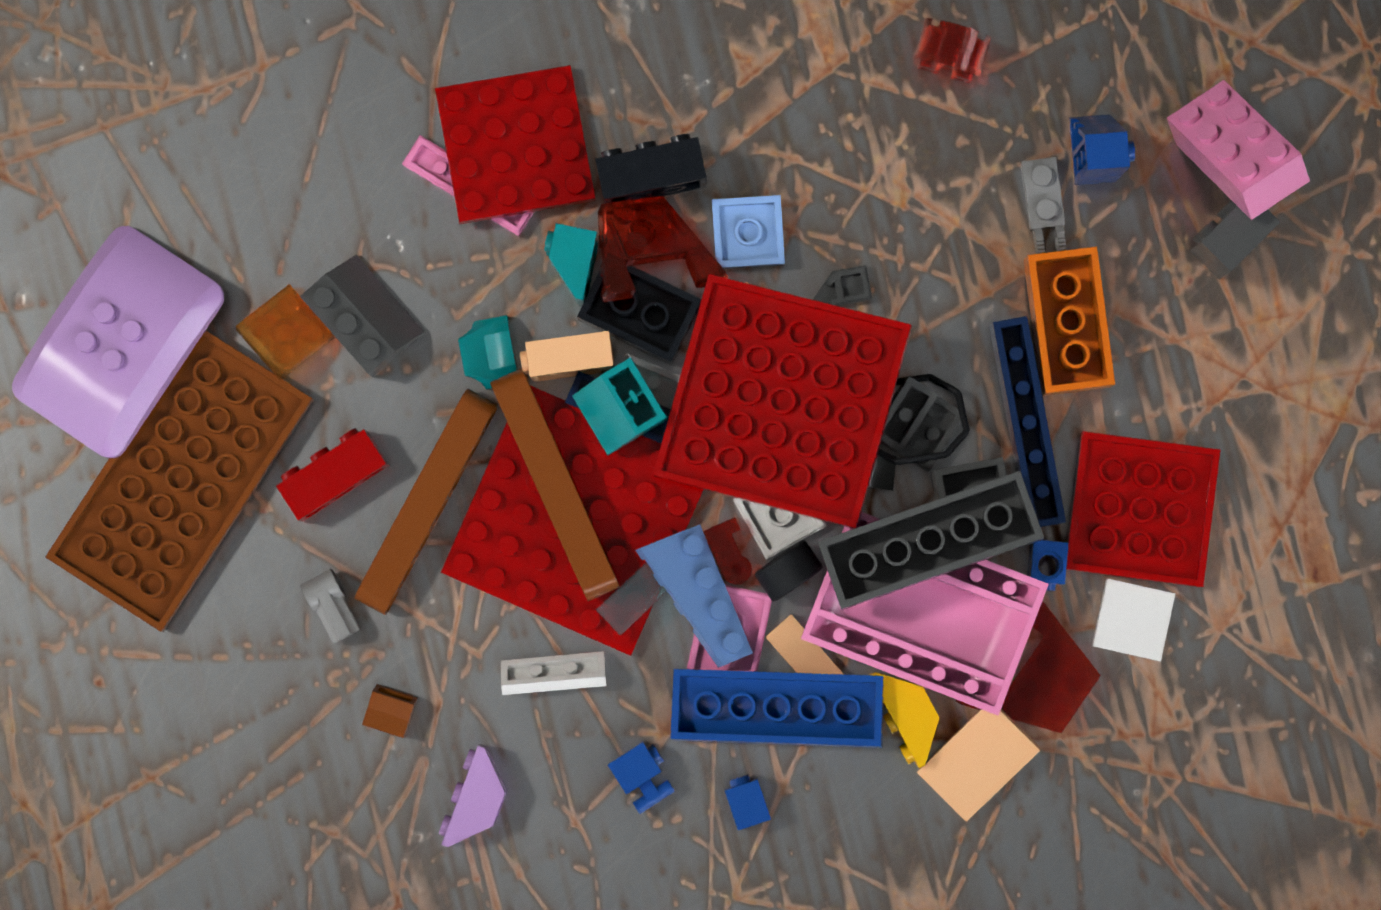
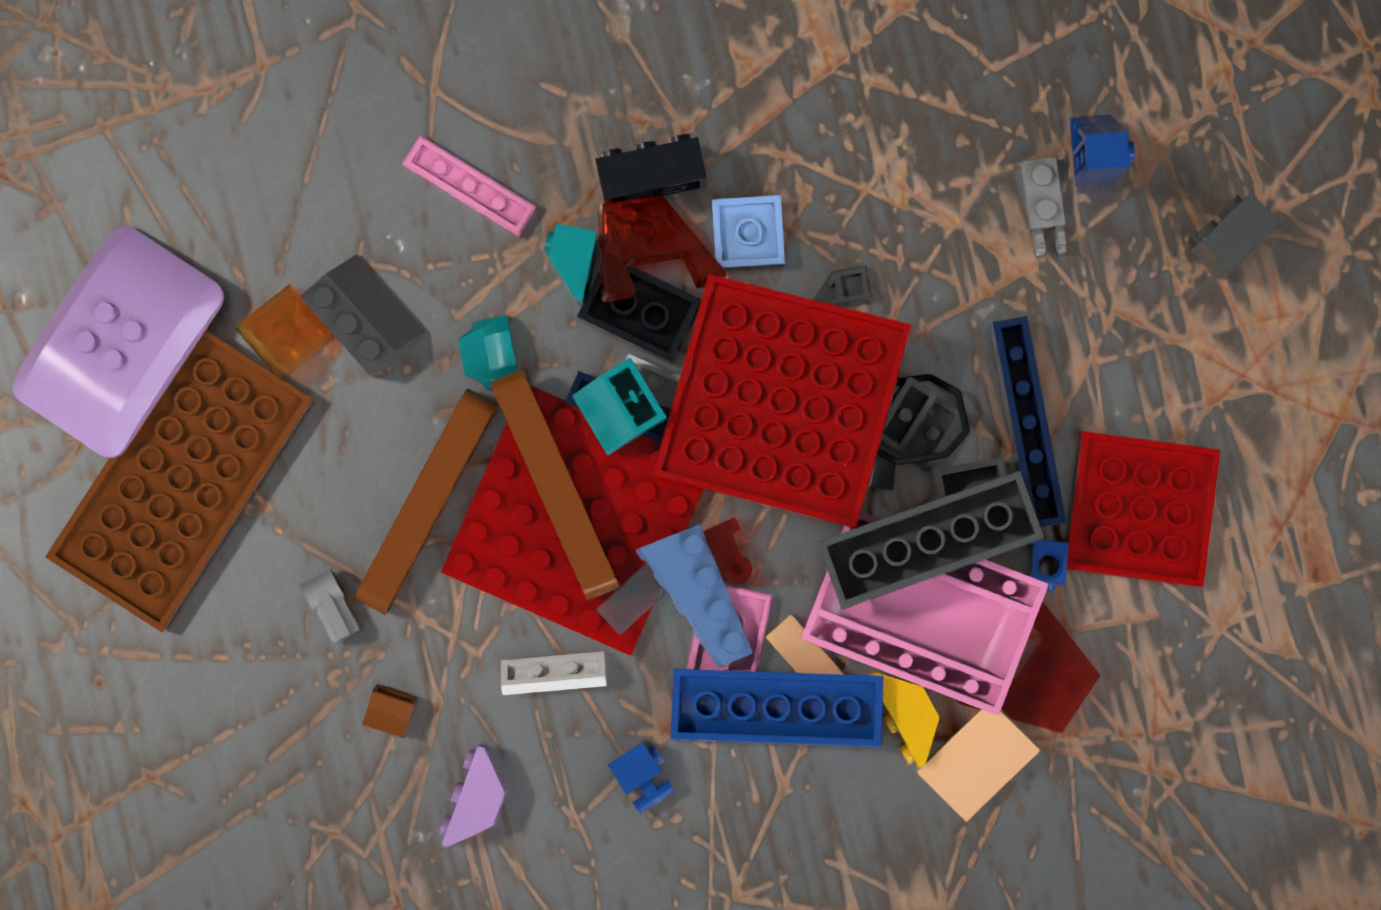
red brick [276,428,390,522] -> none
red plate [435,65,595,225] -> none
light nougat window [520,330,615,382] -> none
blue brick [724,774,771,831] -> none
white tile [733,498,827,560] -> none
black tyre [755,540,823,601] -> none
clear red brick [913,18,992,84] -> none
orange brick [1023,246,1115,396] -> none
white tile [1091,578,1175,662] -> none
bright pink brick [1167,80,1310,220] -> none

